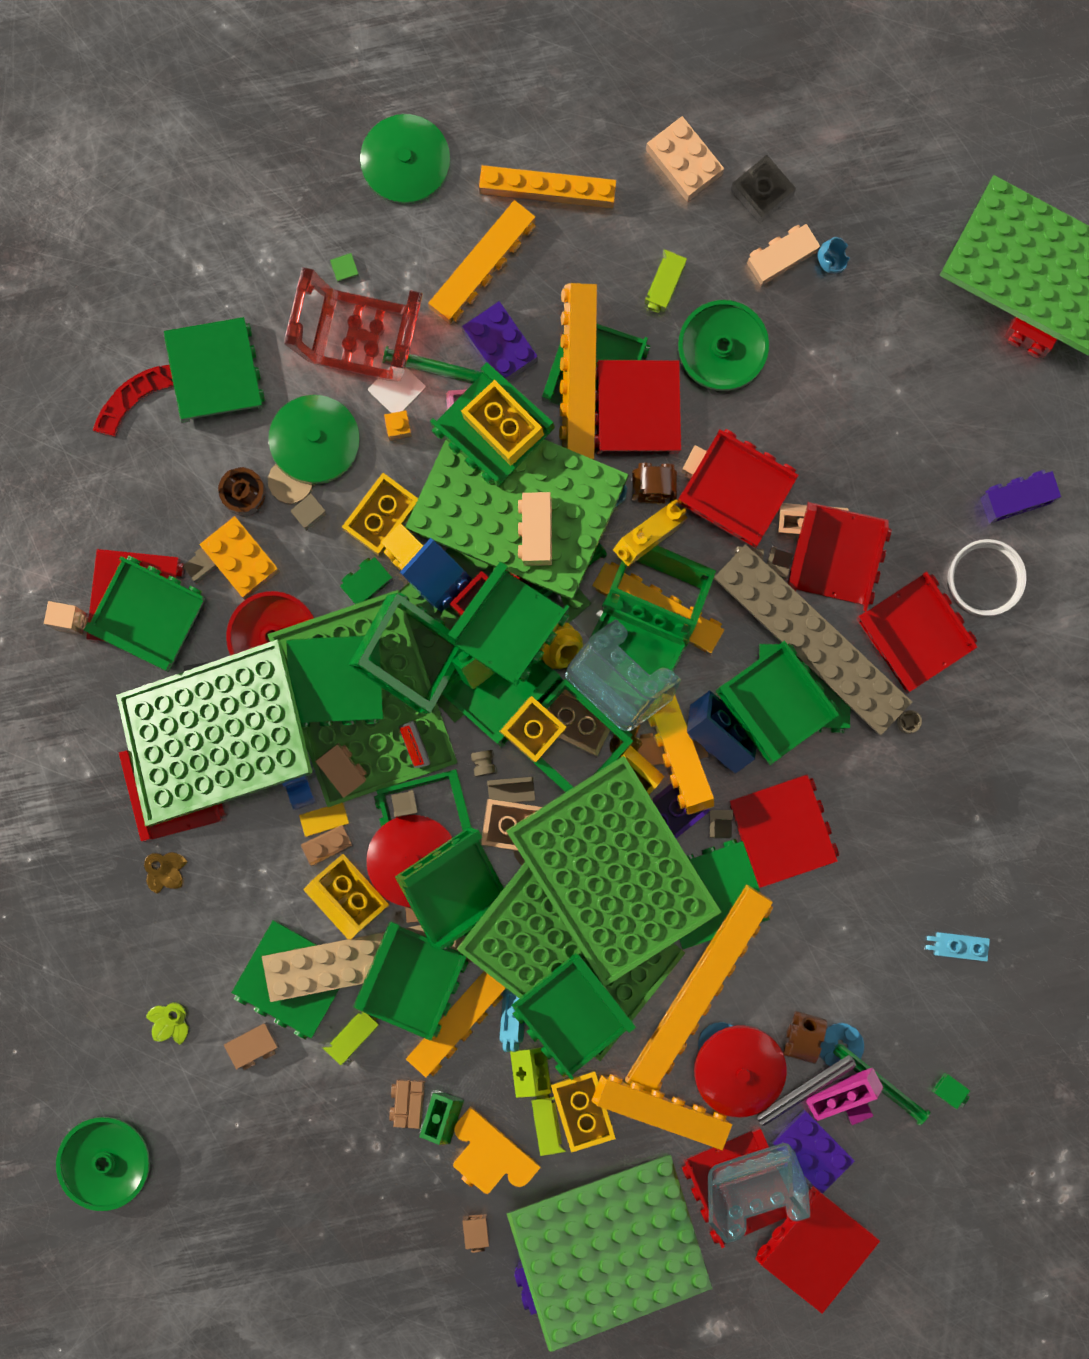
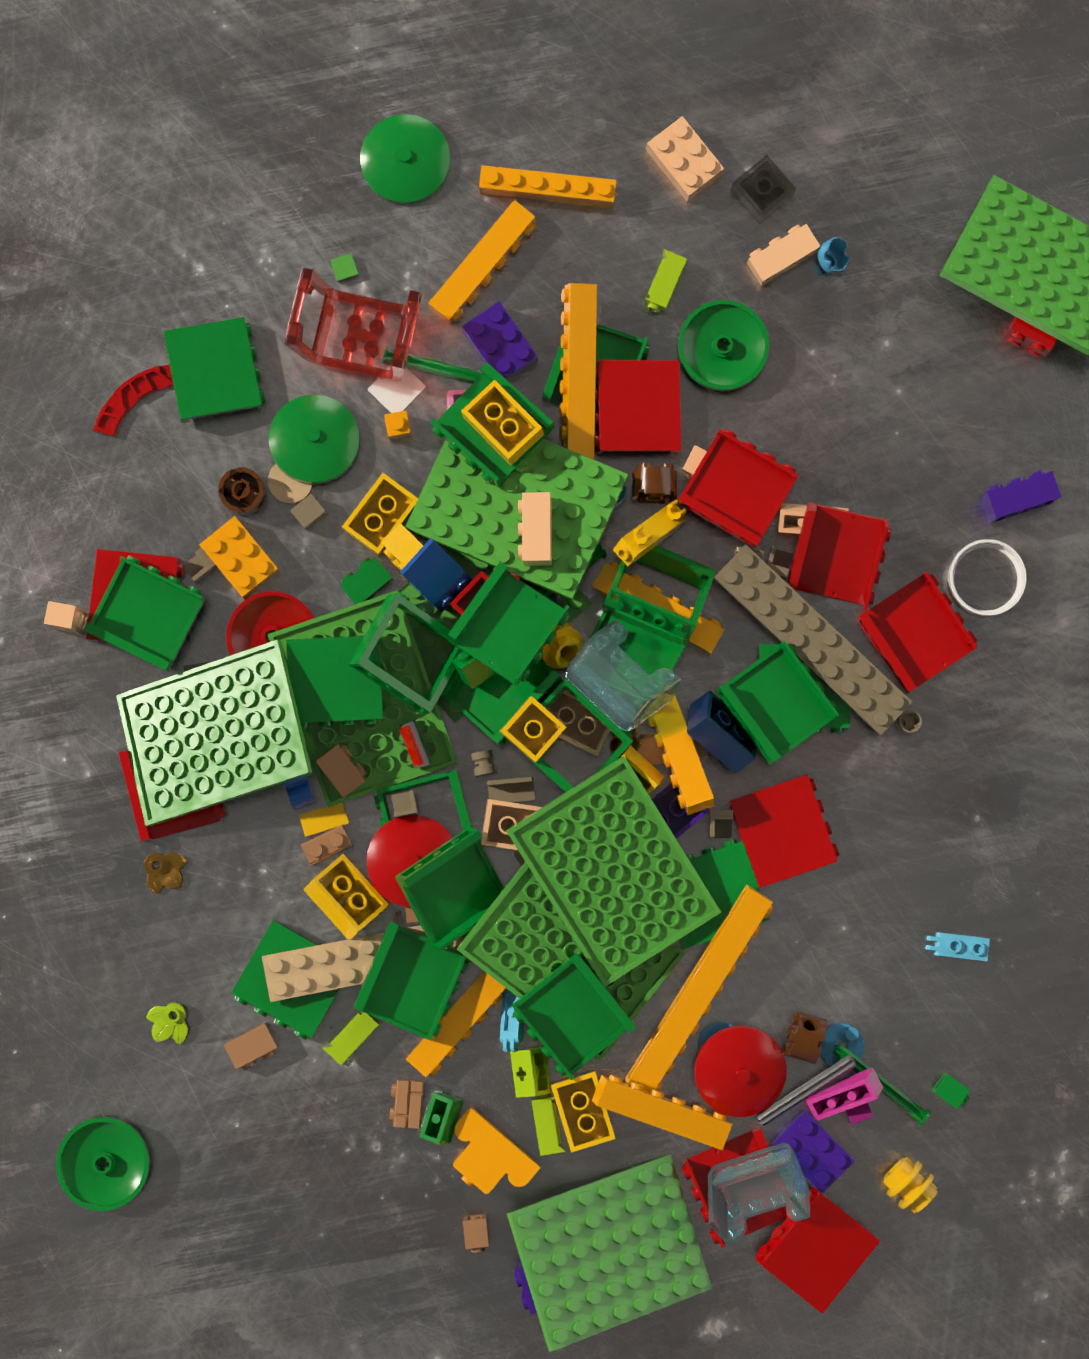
none -> yellow piece [883,1157,938,1214]

